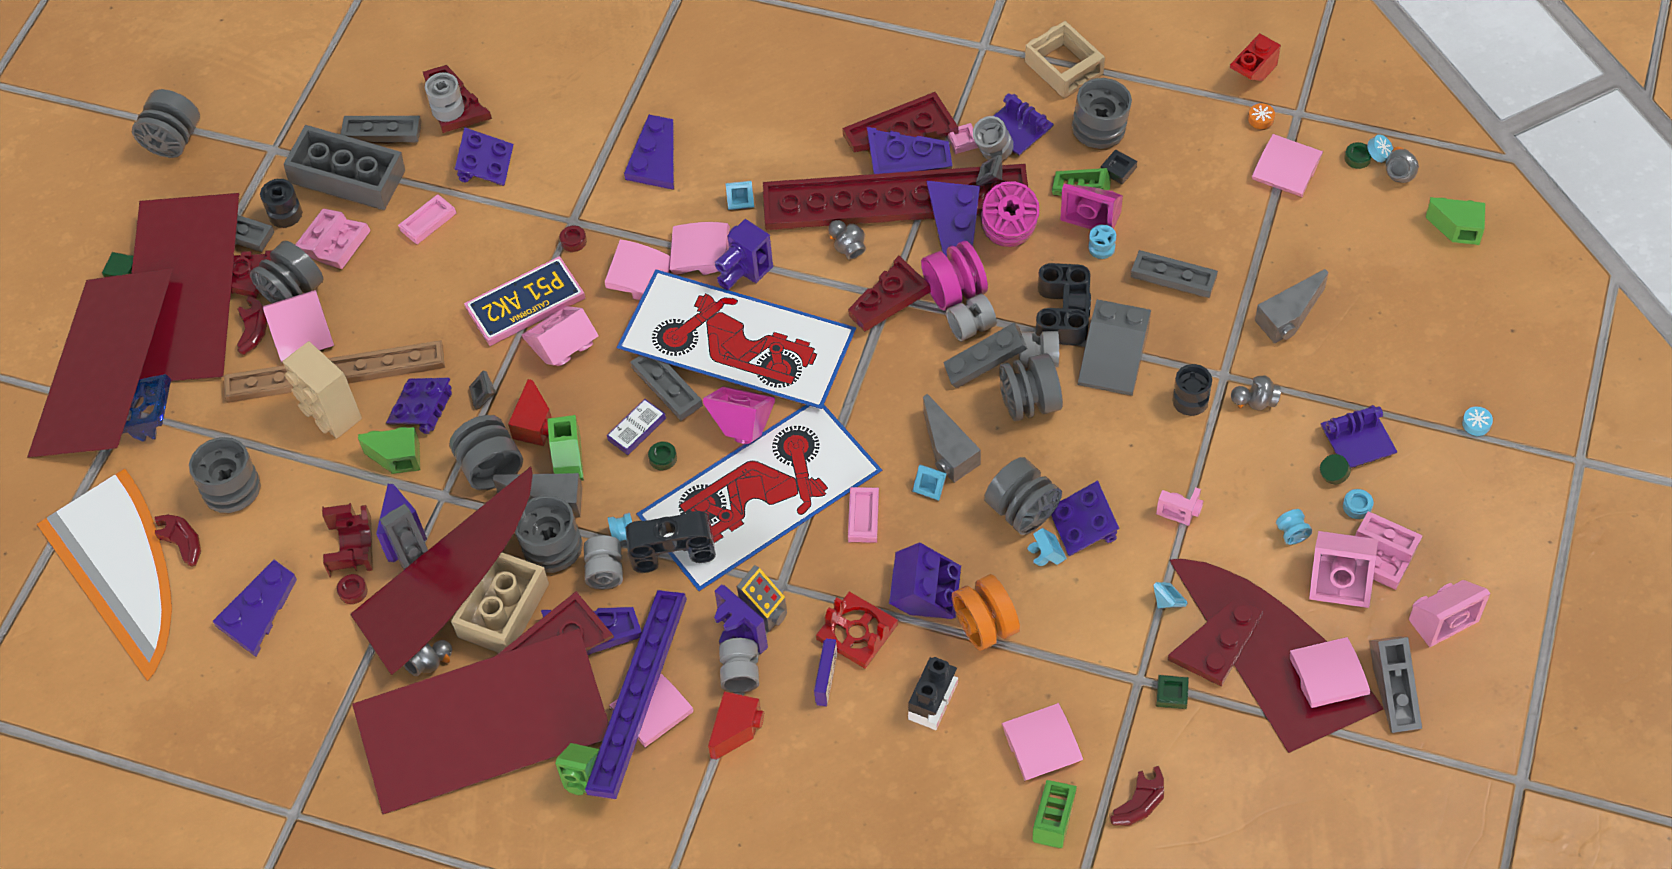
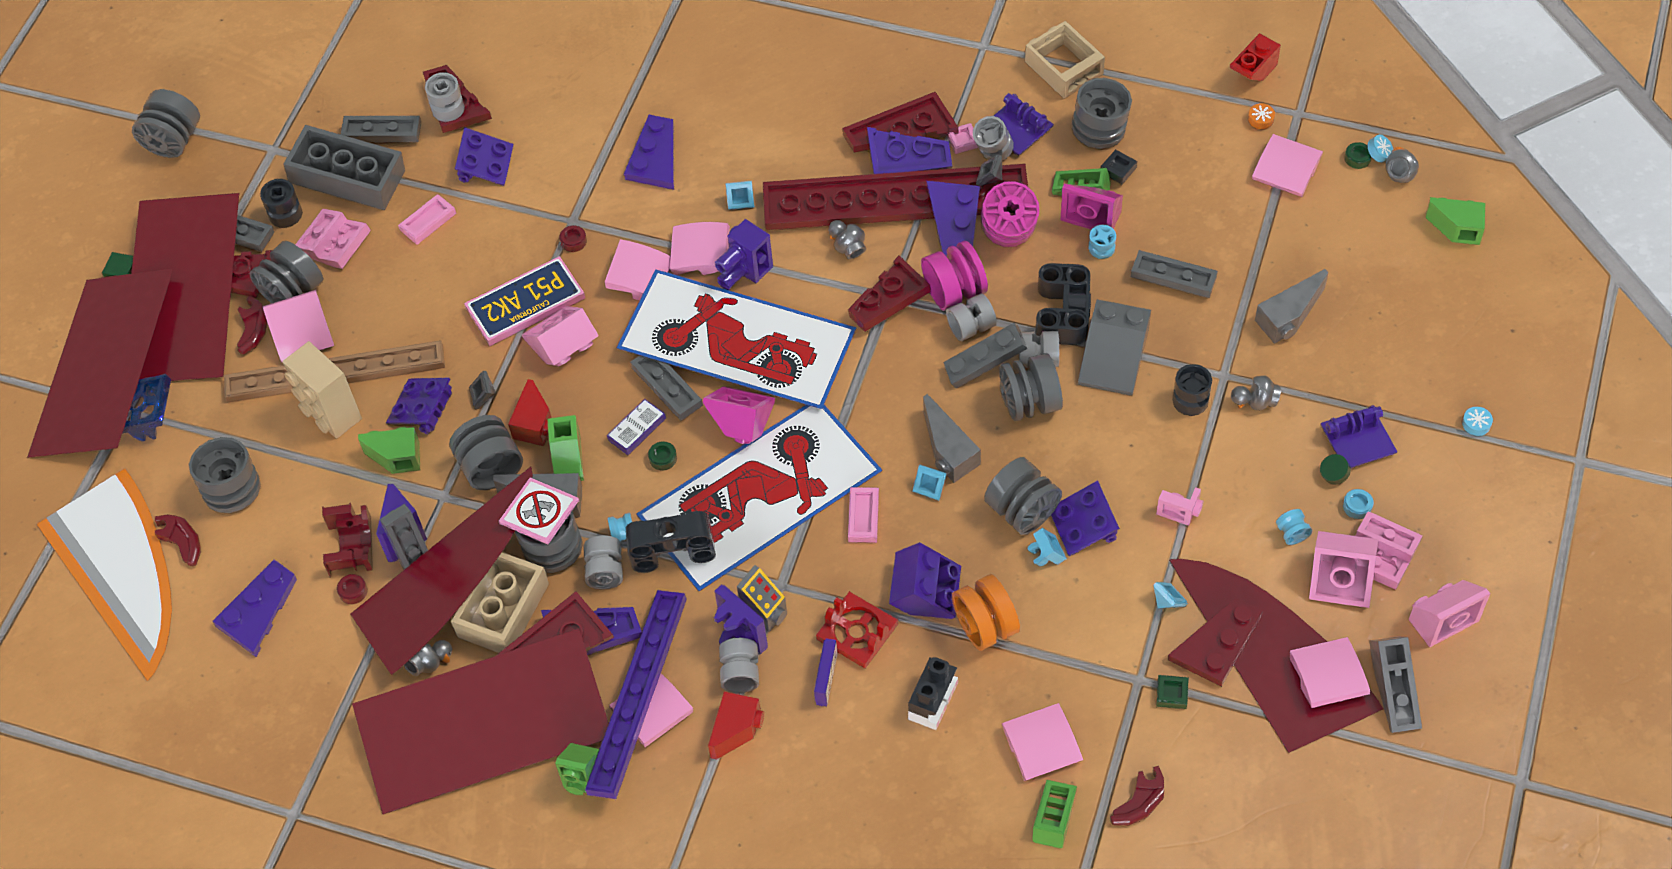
none -> piece [499,478,579,544]

